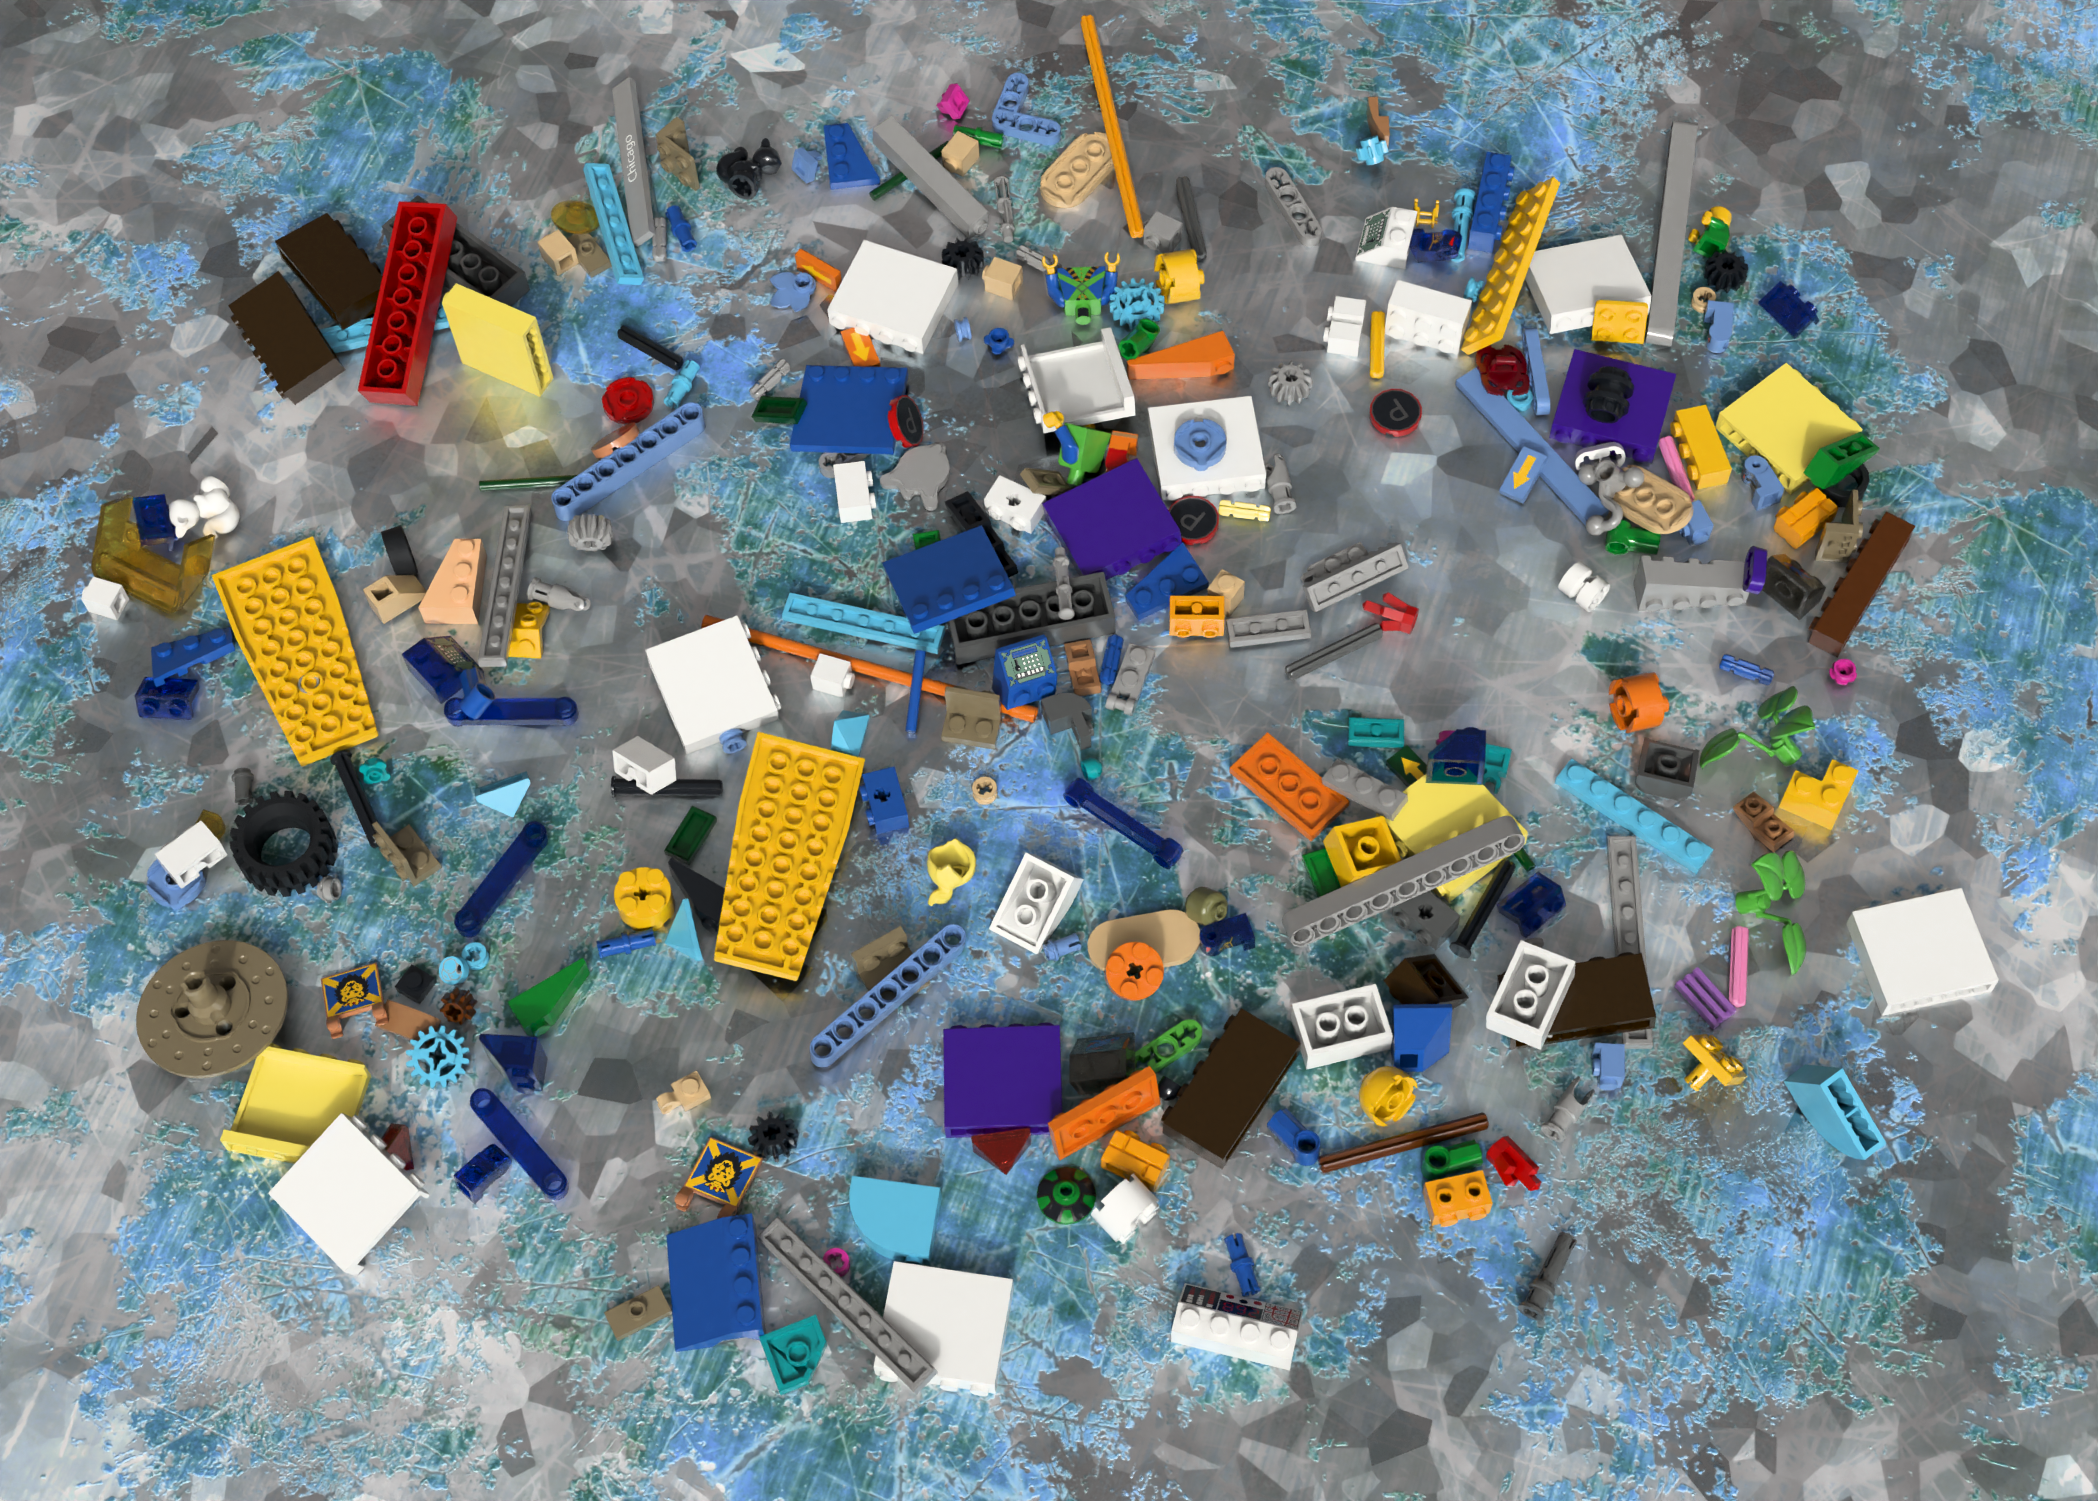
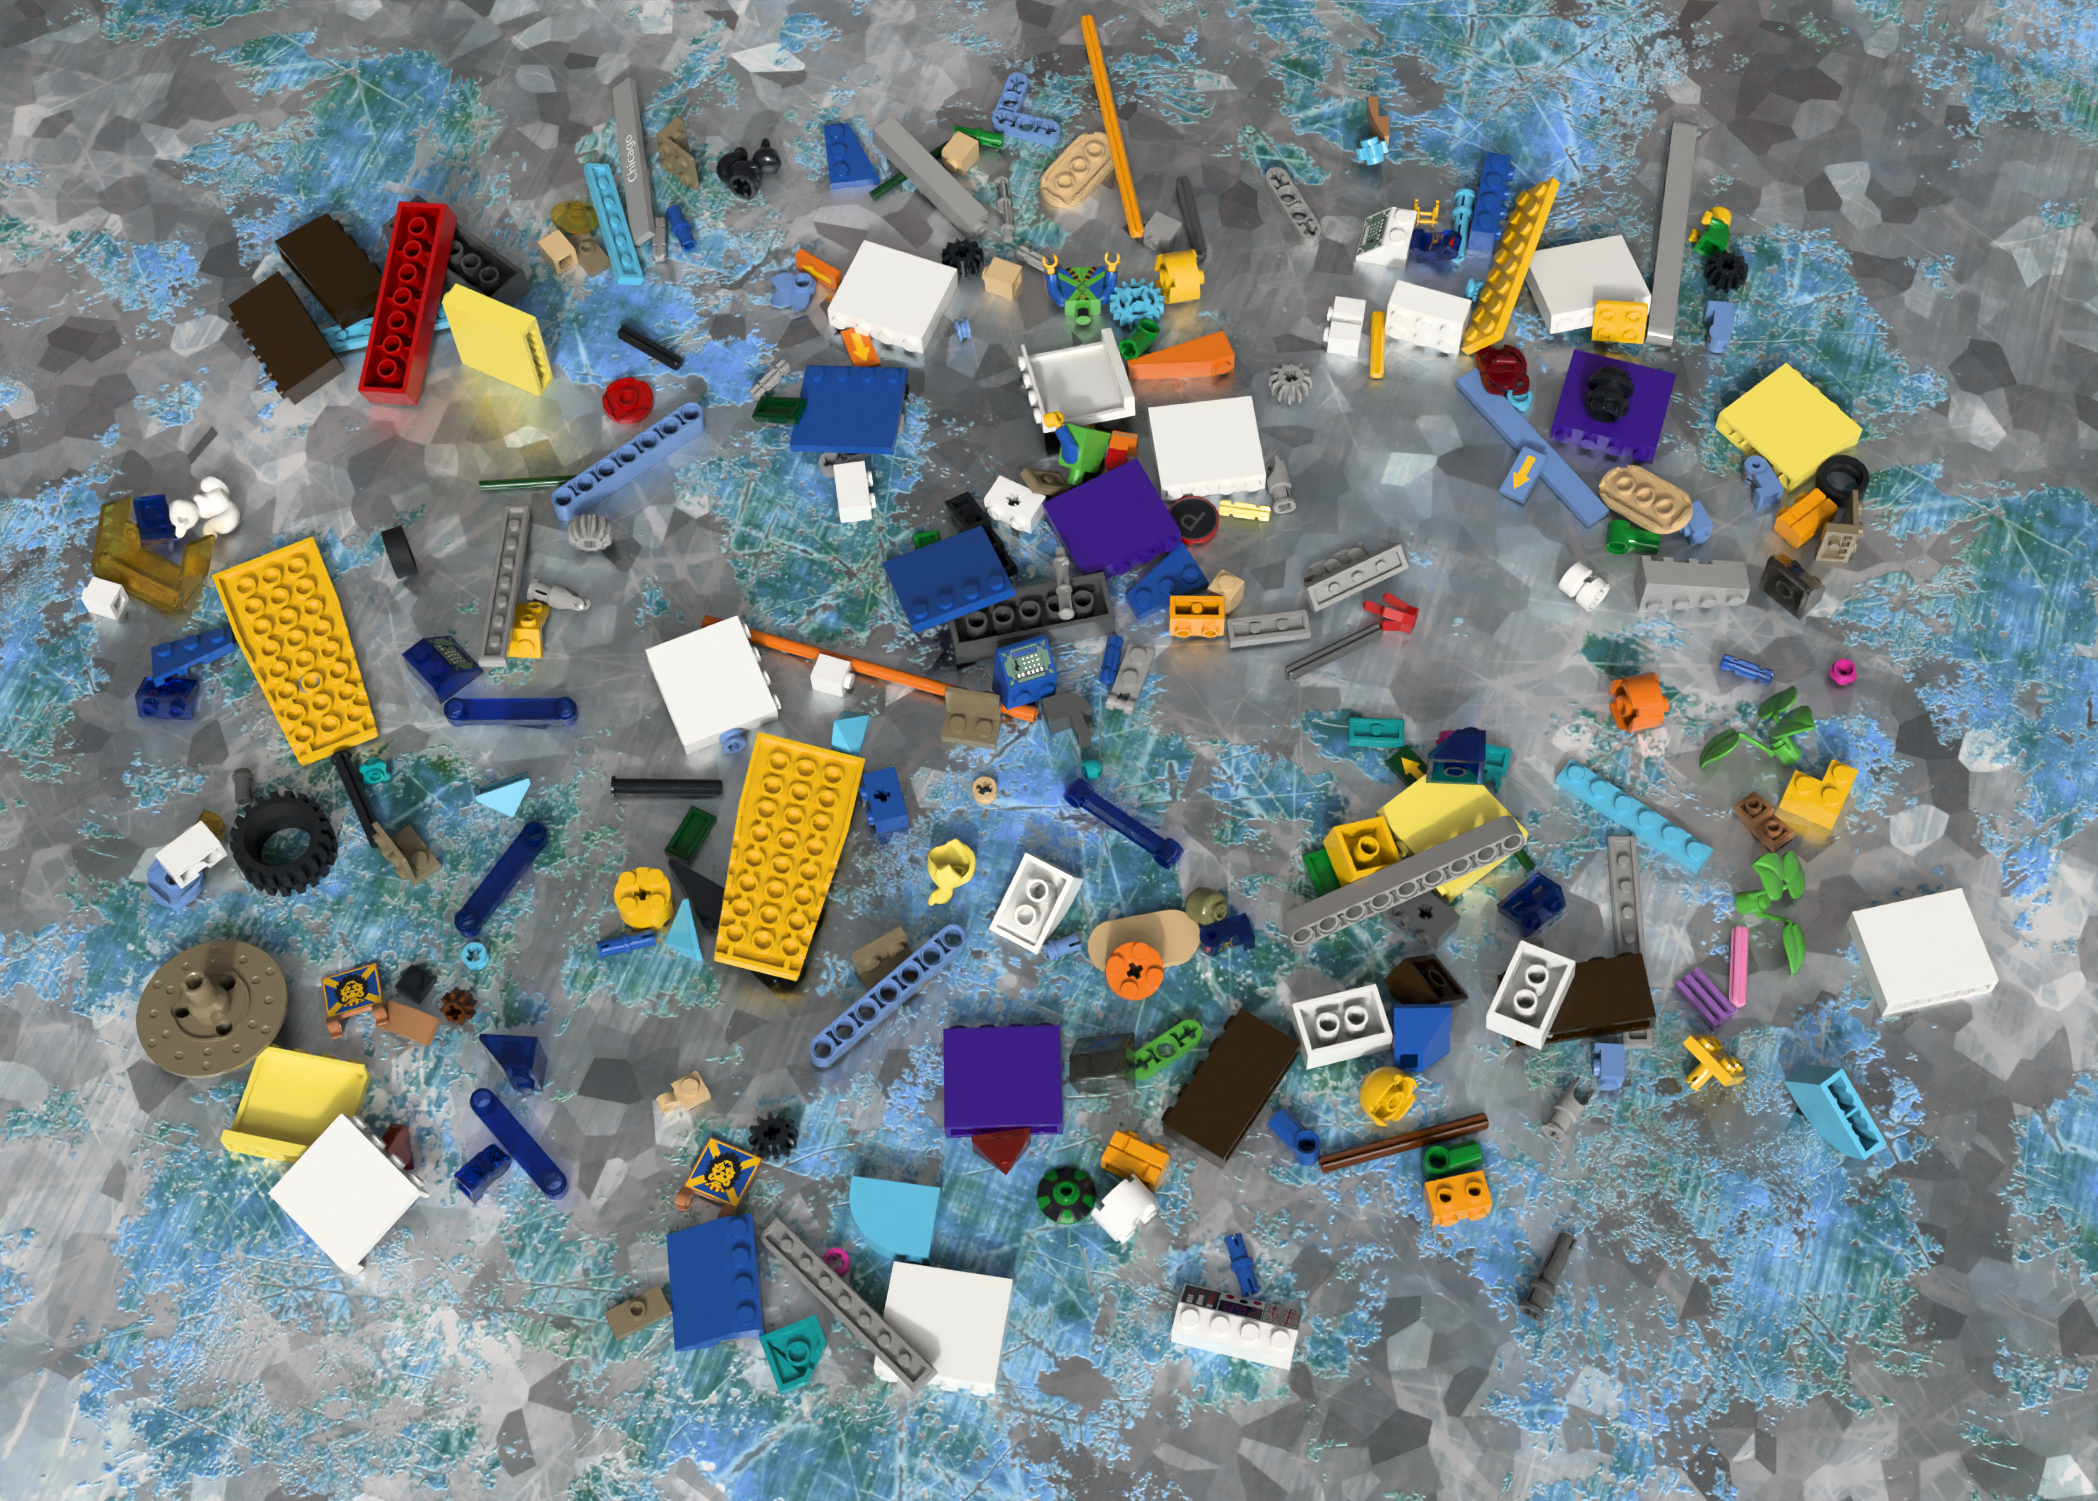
light grey plate [317,875,342,903] -> none
tan slope [363,575,427,624] -> none
medium azure gear [406,1026,470,1090] -> none
light nougat wedge [418,539,487,624] -> none
medium azure tile [439,956,469,985] -> none
blue piece [459,667,496,719] -> none
green slope [508,958,590,1039] -> none
nougat tile [591,423,640,459] -> none
white brick [613,736,676,795] -> none
medium azure pin [664,360,700,409] -> none
medium azure plate [782,593,945,654] -> none
medium blue tile [791,147,822,184] -> none
light grey tile [880,442,950,511] -> none
tile [888,395,923,448] -> none
blue bar [905,650,926,733] -> none
dark pink tile [936,83,970,119] -> none
blue plate [984,328,1014,355] -> none
orange plate [1048,1066,1161,1160] -> none
medium nougat slope [1064,639,1101,696] -> none
black hinge [1158,1076,1181,1101] -> none
medium blue plate [1174,419,1227,471] -> none
orange plate [1229,732,1350,842] -> none
light grey plate [1322,758,1408,821] -> none
black tile [1370,389,1422,437] -> none
black axle [1449,859,1516,958] -> none
red rock [1486,1136,1541,1191] -> none
medium blue beam [1522,327,1550,415] -> none
white beam [1575,442,1626,471] -> none
light grey piece [1578,460,1645,536] -> none
dark grey slope [1635,737,1700,801] -> none
bright pink axle [1659,436,1695,502] -> none
yellow brick [1670,405,1732,490] -> none
tan bush [1691,287,1716,313] -> none
dark purple beam [1743,546,1767,595] -> none
clear blue bracket [1758,281,1820,339] -> none
green slope [1803,432,1880,489] -> none
reddish brown brick [1808,512,1915,658] -> none

